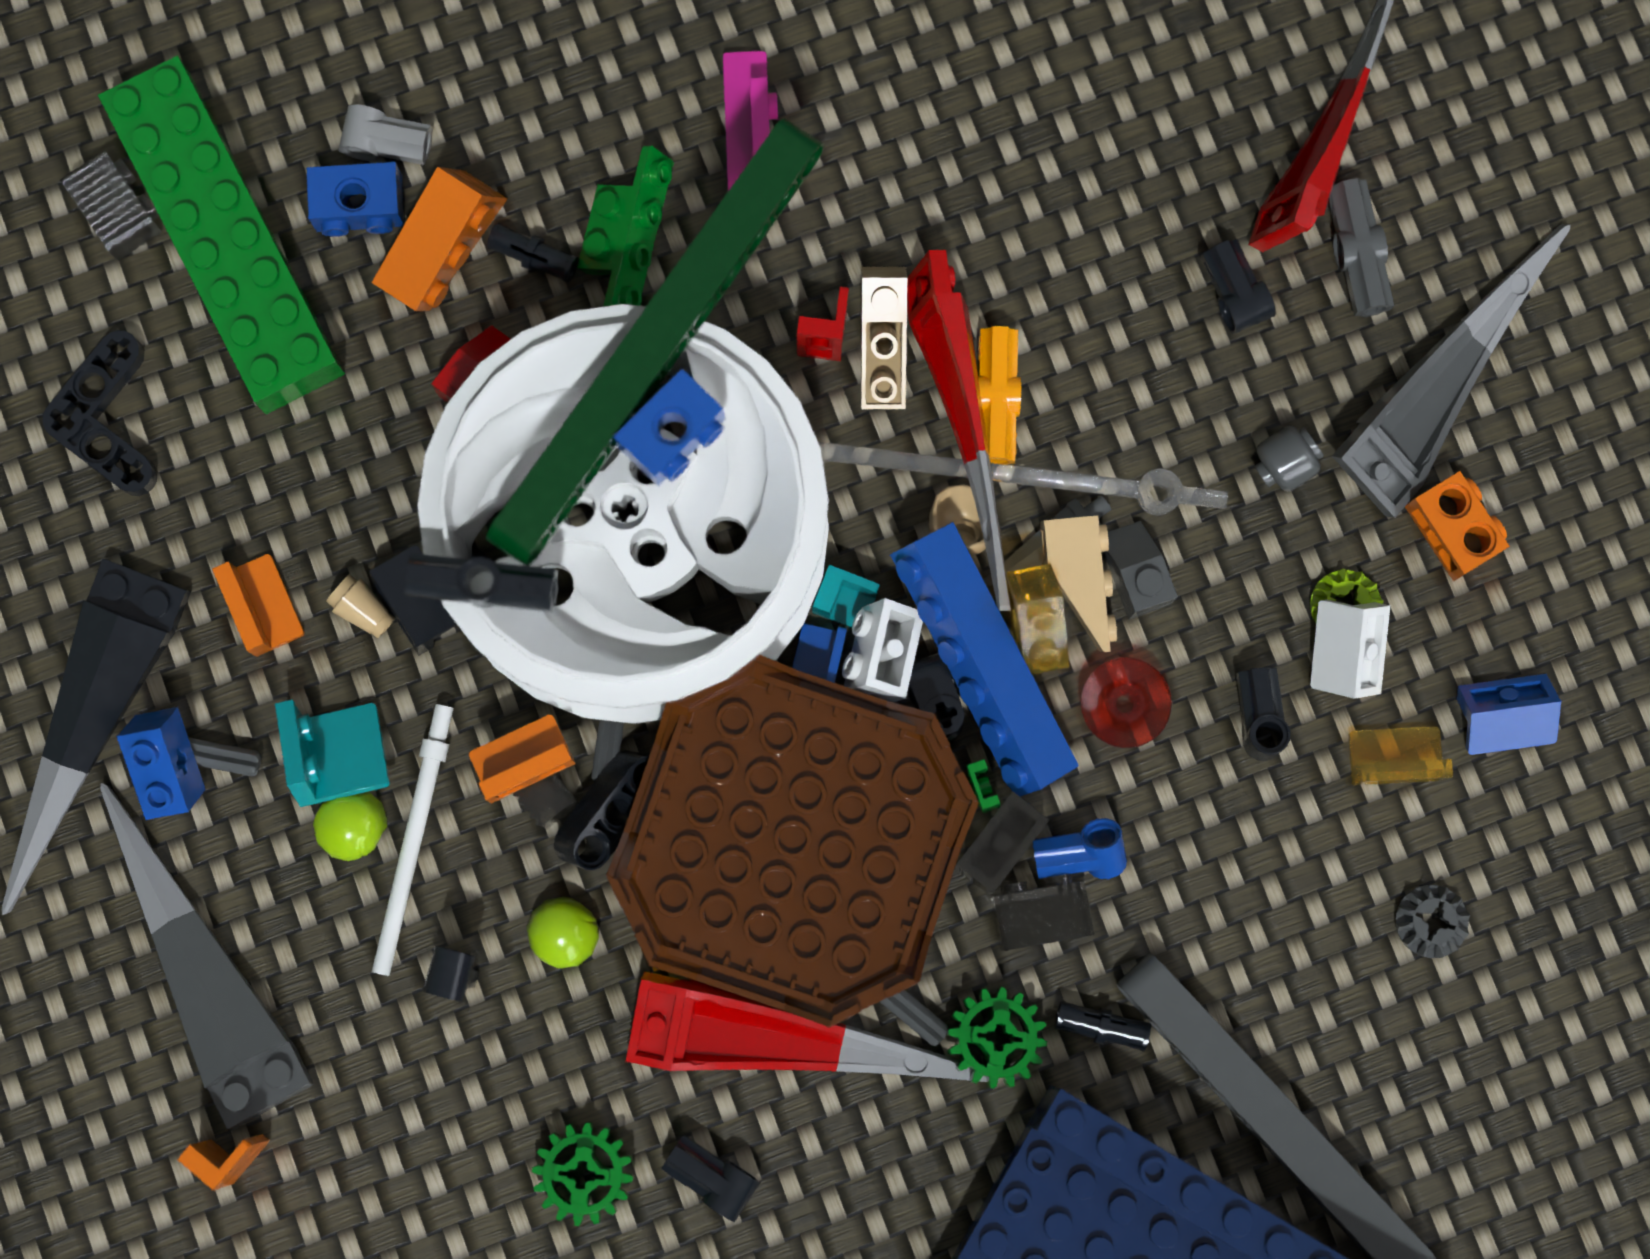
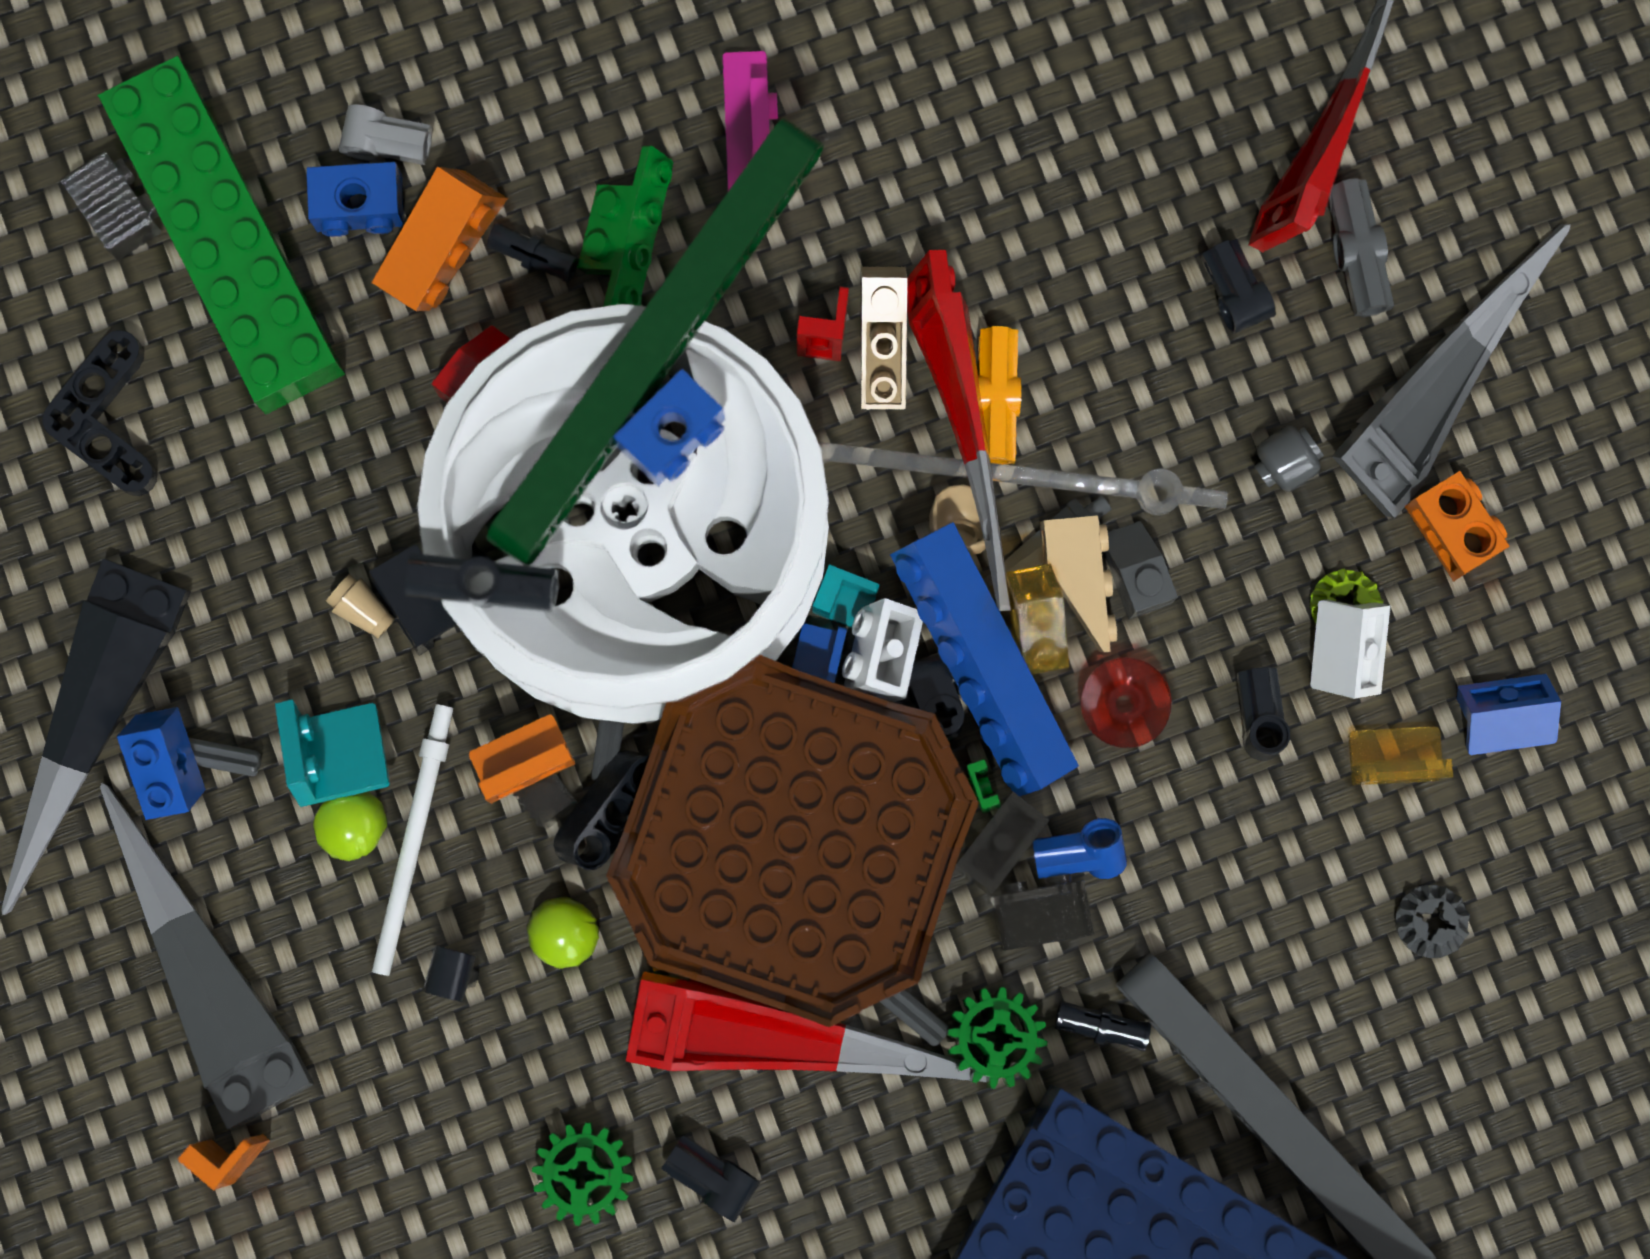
orange panel [212,554,305,657] -> none

